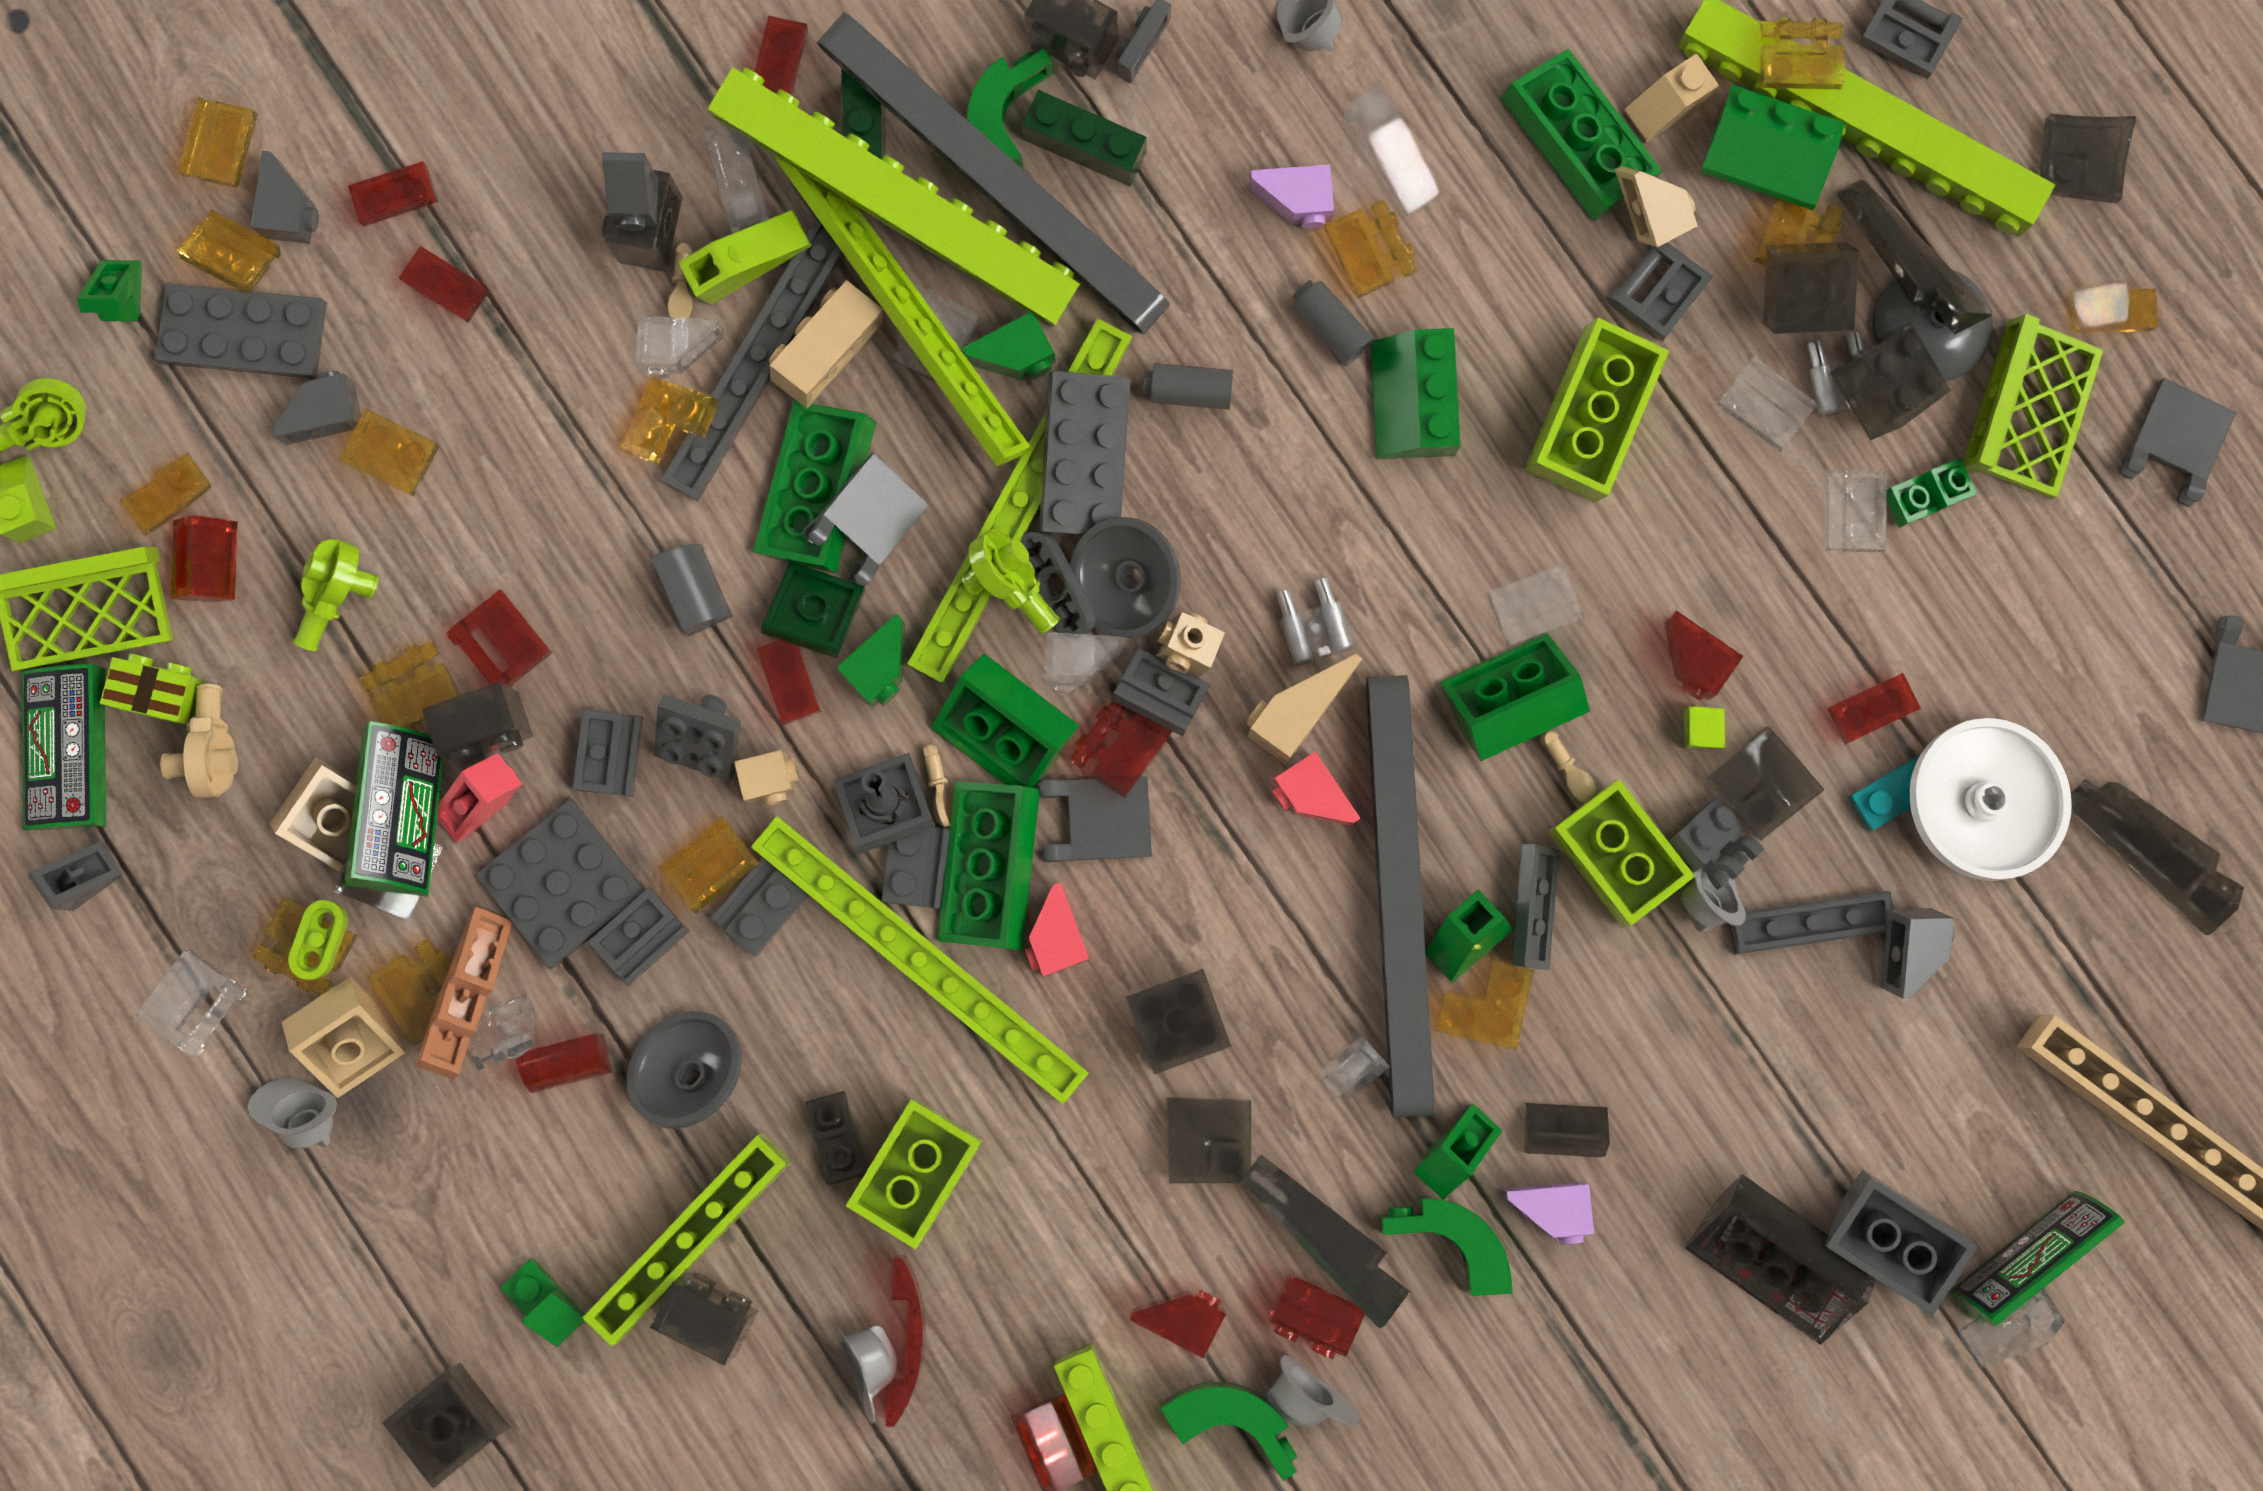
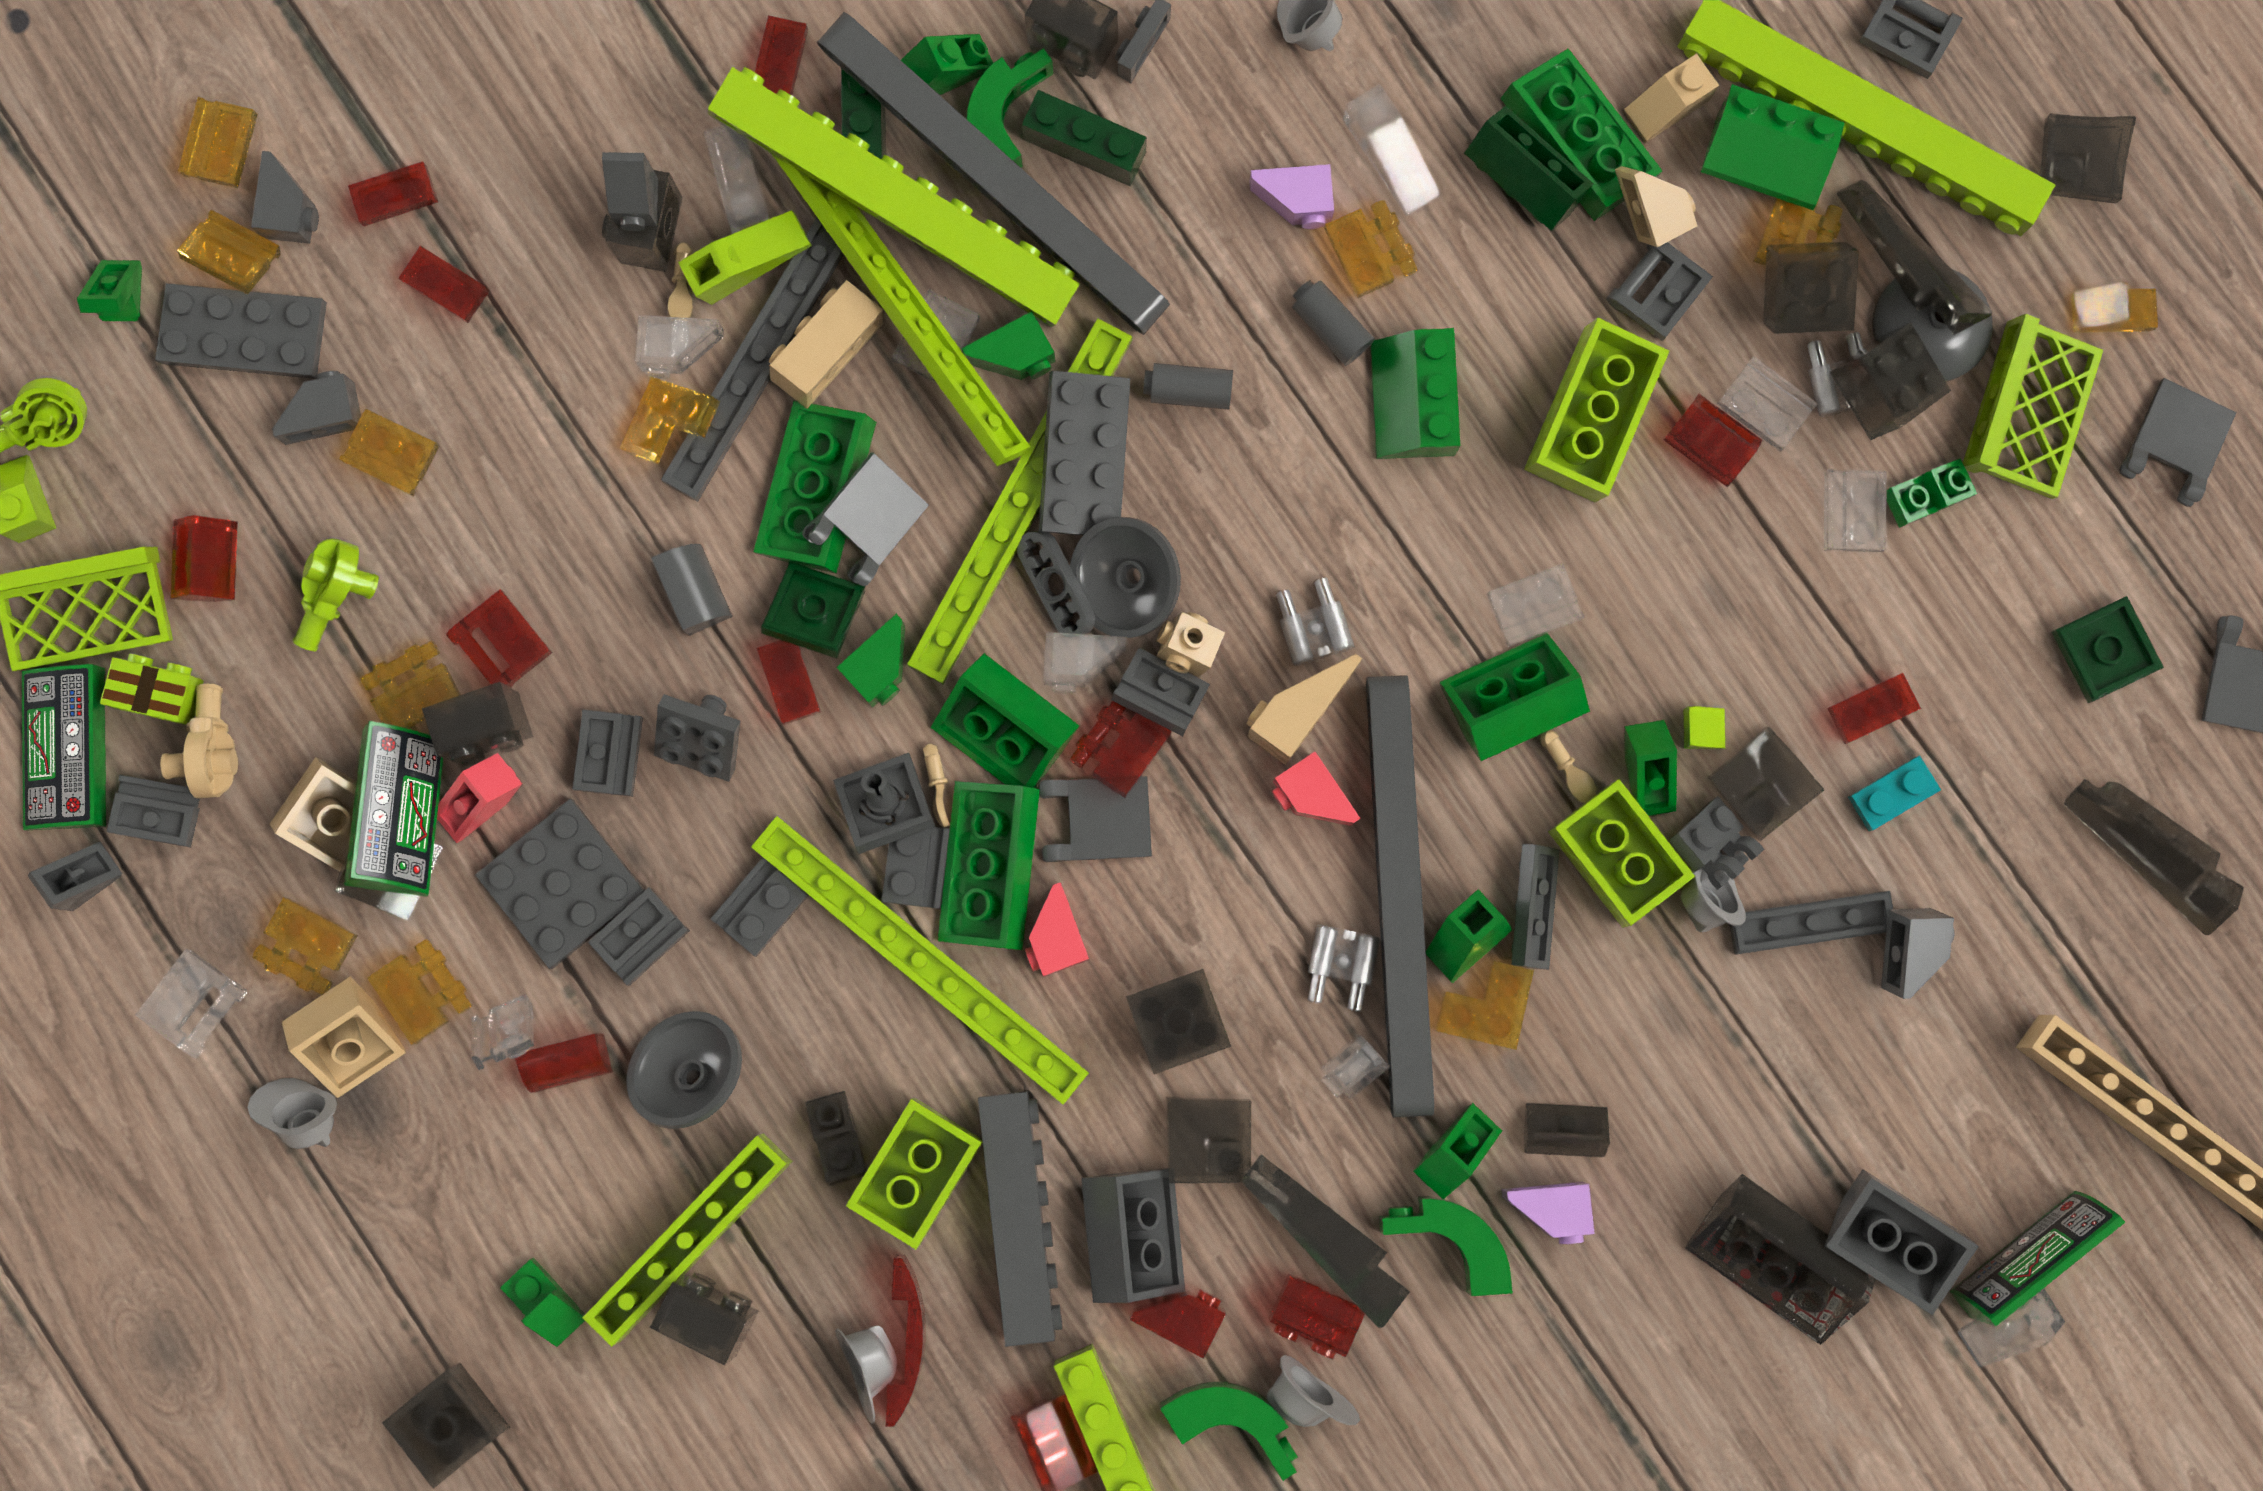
clear yellow slope [120,453,212,536] -> none
lime plate [288,900,348,980] -> none
nougat slope [415,906,513,1080] -> none
clear yellow plate [659,816,759,914] -> none
tan brick [734,750,800,806] -> none
lime pin [961,530,1060,634] -> none
clear red slope [1664,610,1743,700] -> none
clear yellow plate [1760,17,1844,90] -> none
white dish [1910,718,2071,881] -> none
none -> dark grey plate [106,775,200,848]
none -> green slope [901,34,993,95]
none -> dark grey brick [978,1091,1063,1347]
none -> dark grey slope [1081,1168,1185,1303]
none -> clear piece [1308,925,1380,1012]
none -> dark green brick [1464,106,1594,231]
none -> green slope [1624,720,1677,816]
none -> clear red brick [1664,393,1763,488]
none -> dark green plate [2051,596,2164,703]

